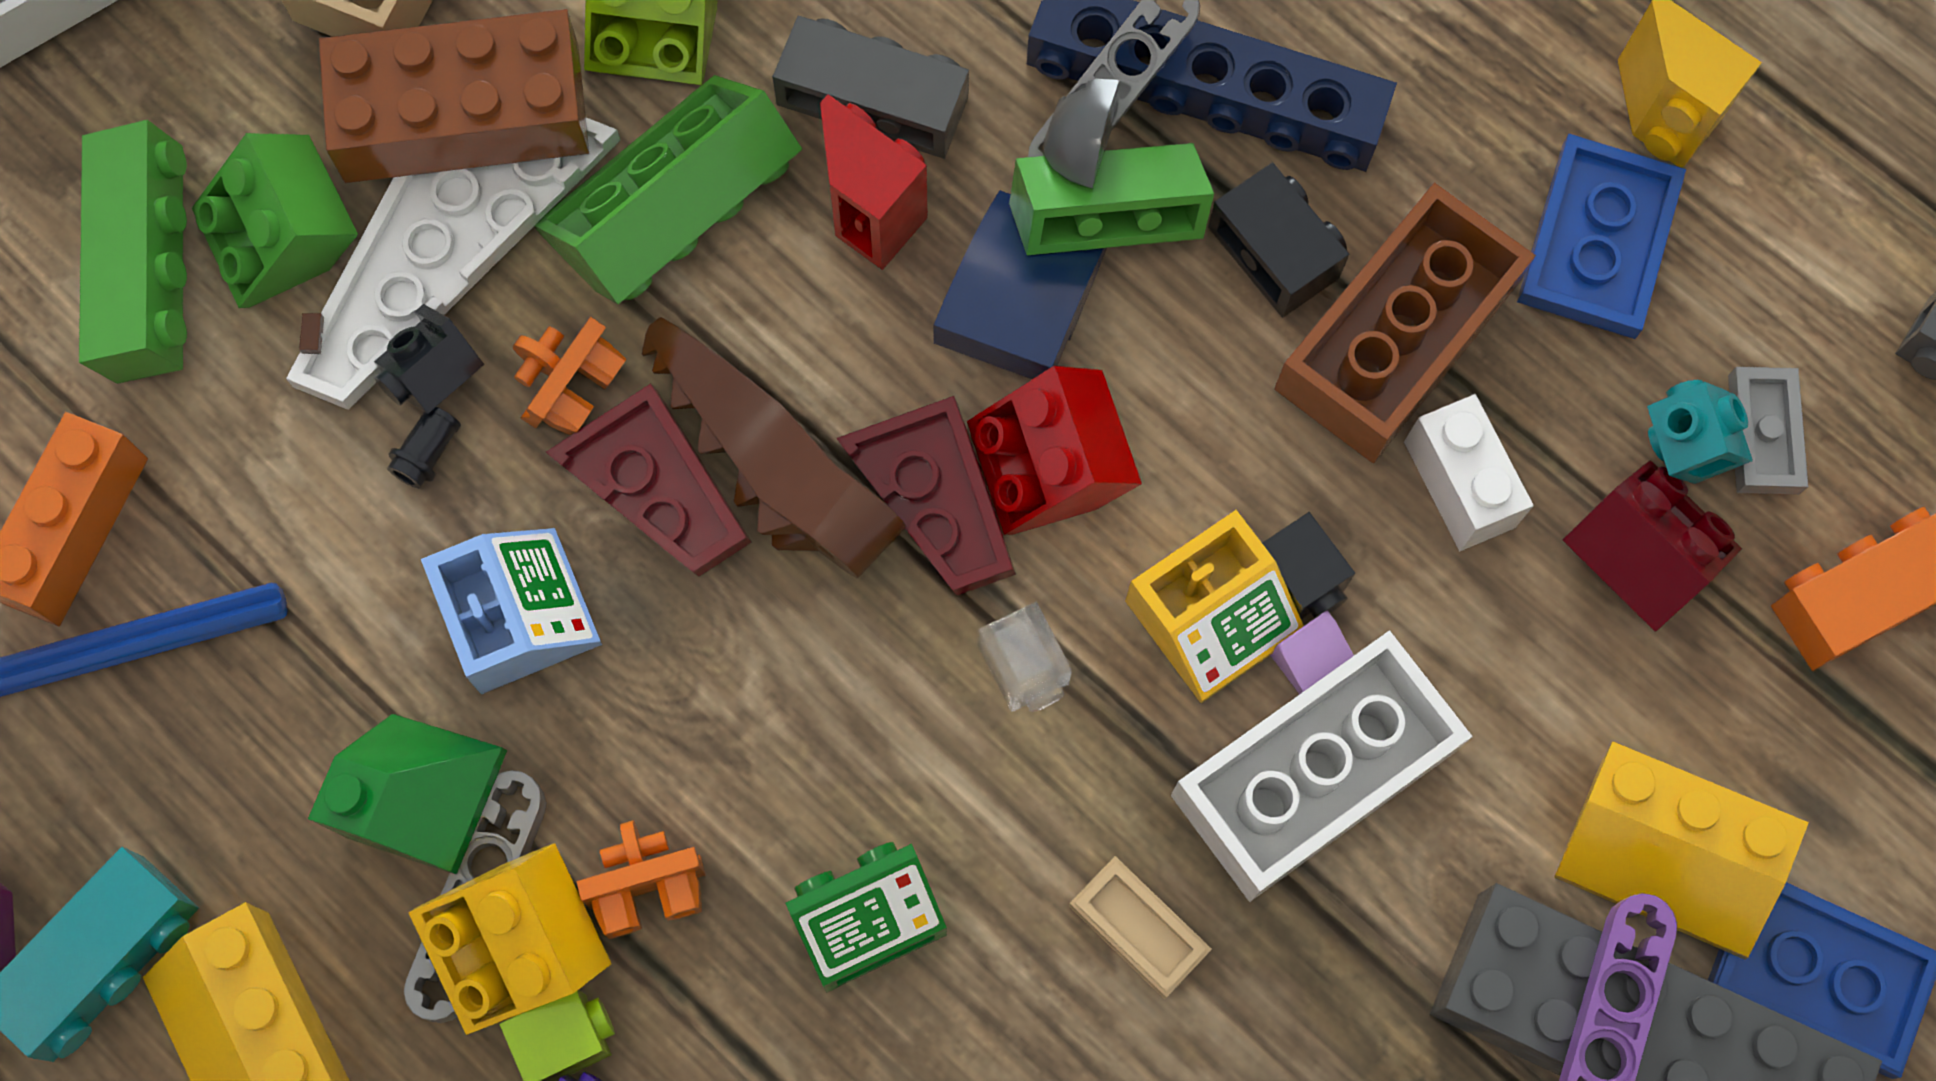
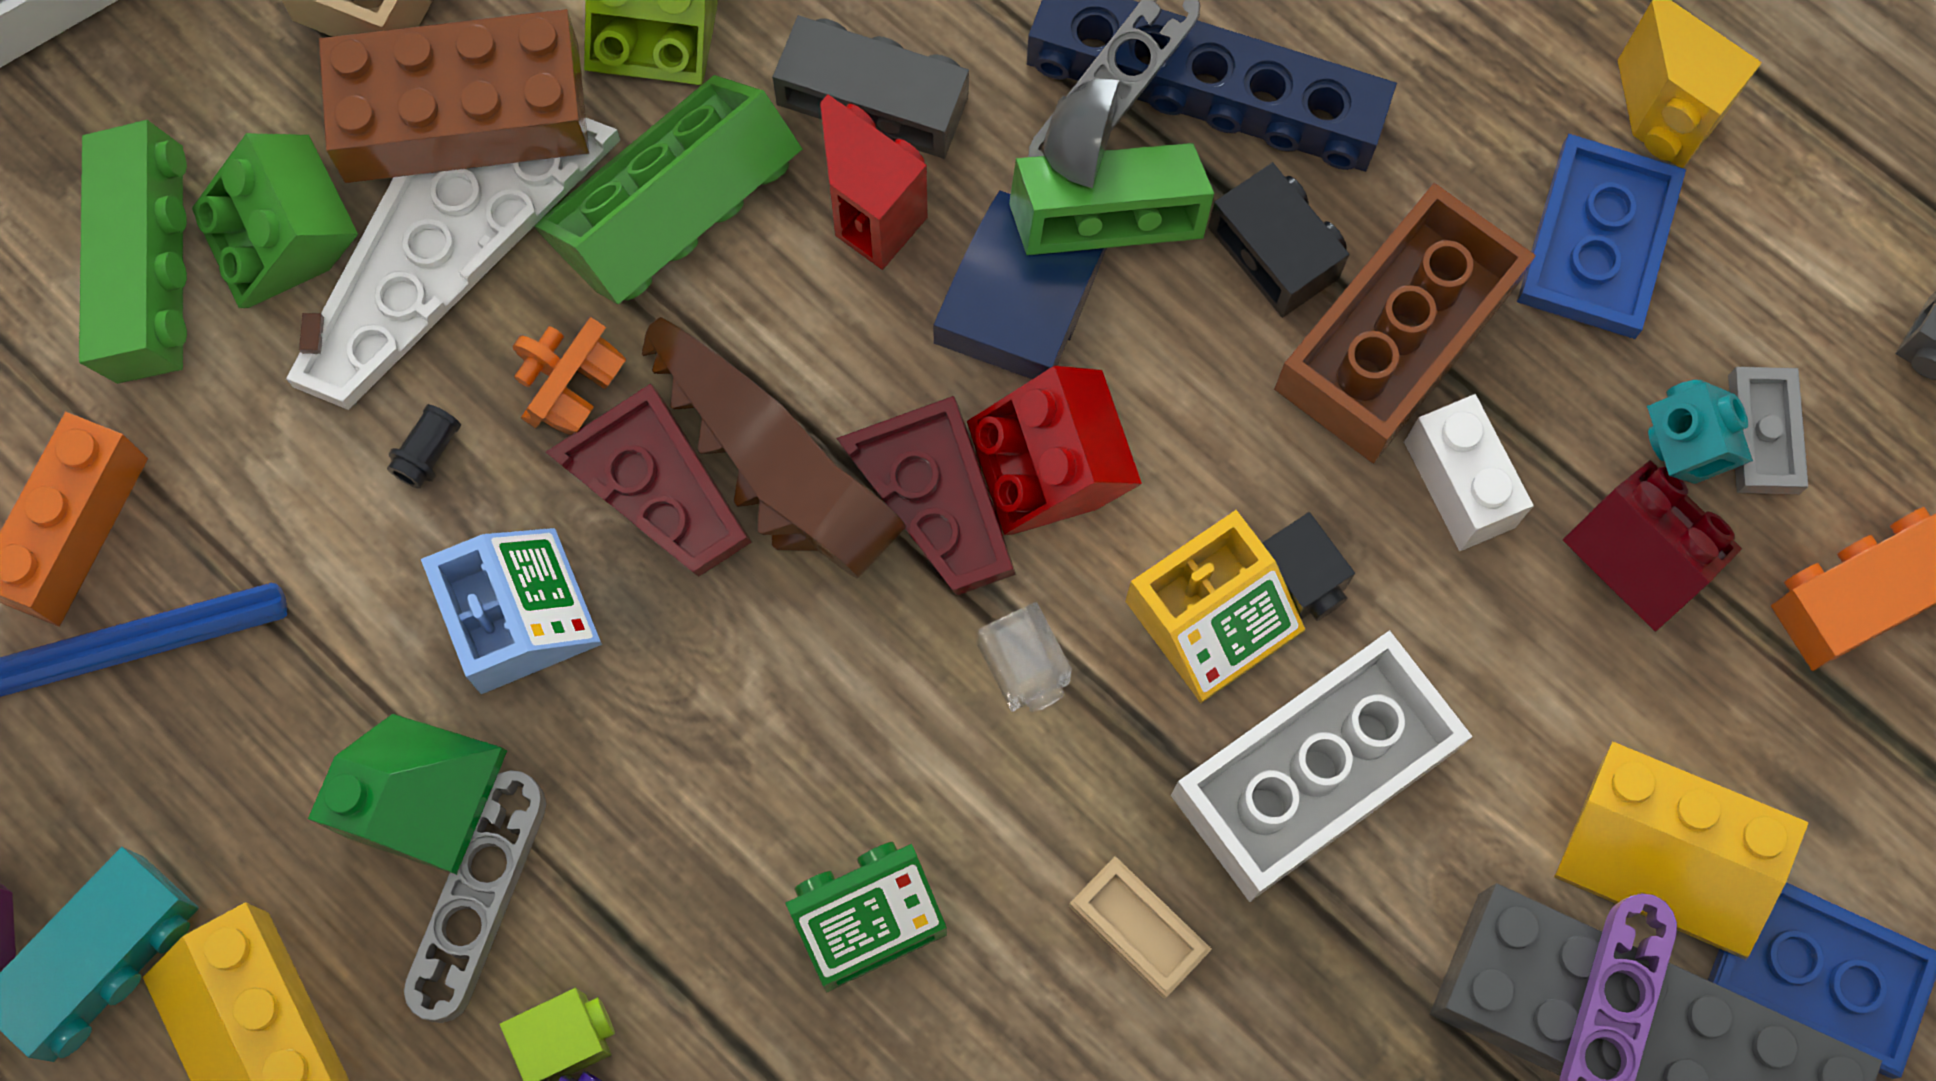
black brick [374,304,485,414] -> none
yellow slope [408,843,612,1035] -> none
orange hips [576,820,706,939] -> none
lavender slope [1270,611,1354,695] -> none

